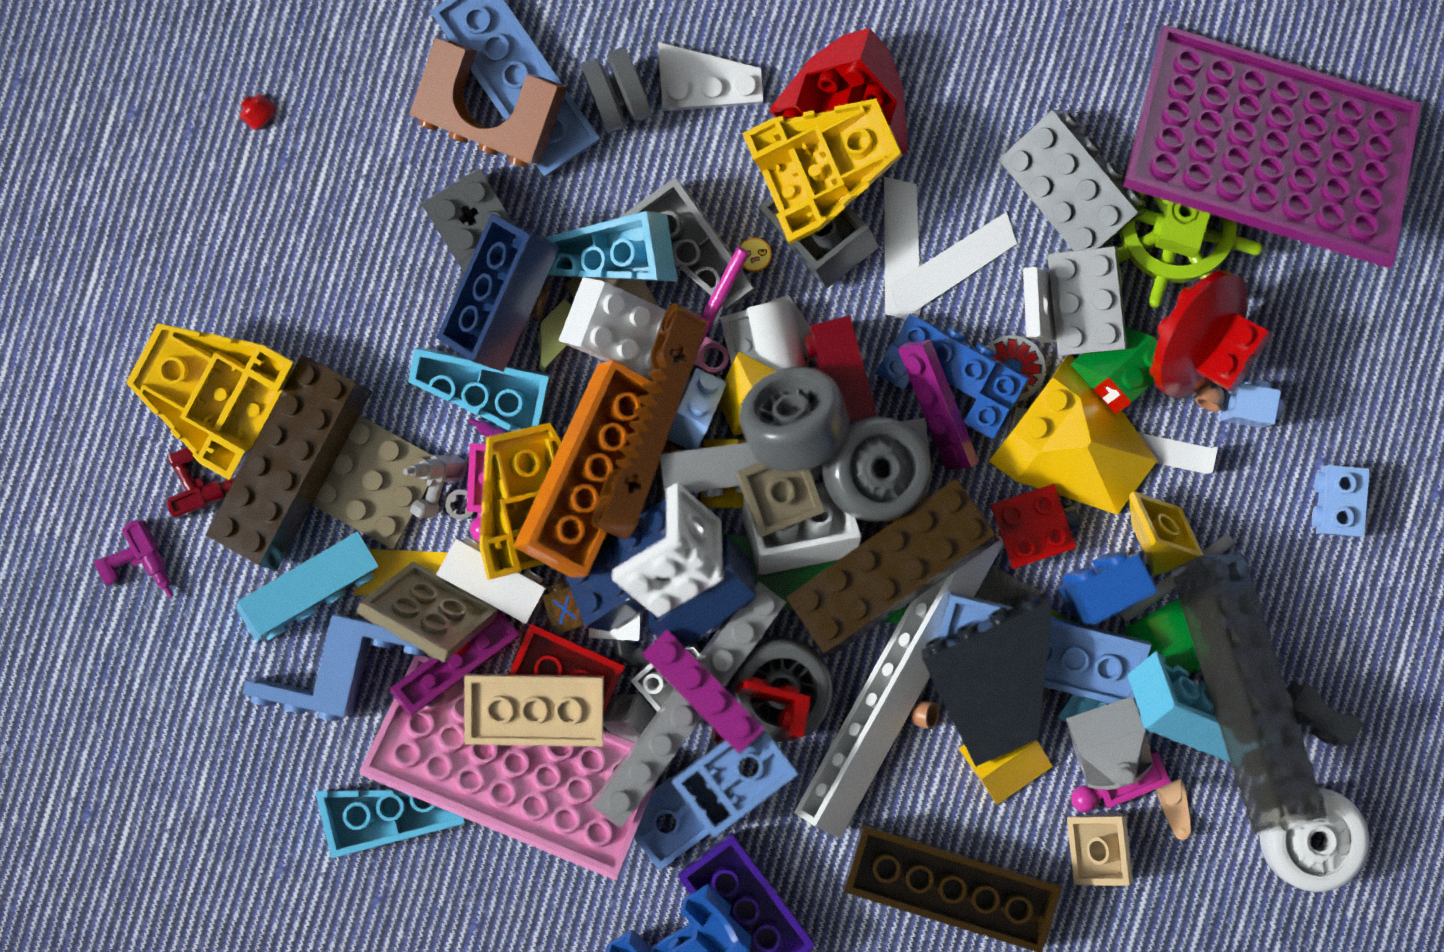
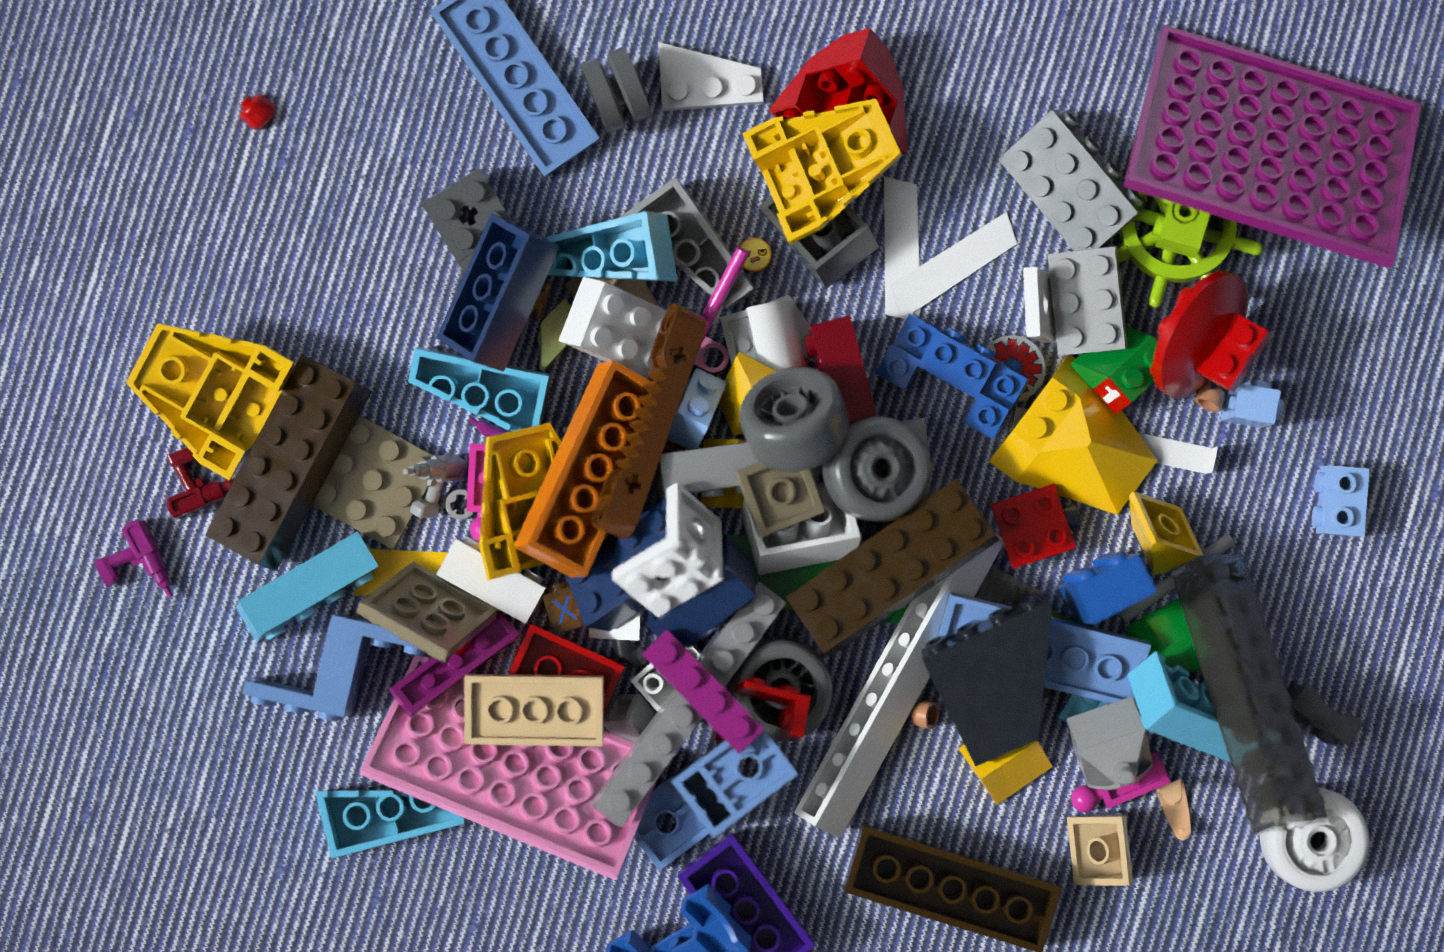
arch [409,38,568,168] -> none
magenta plate [898,339,979,470] -> none

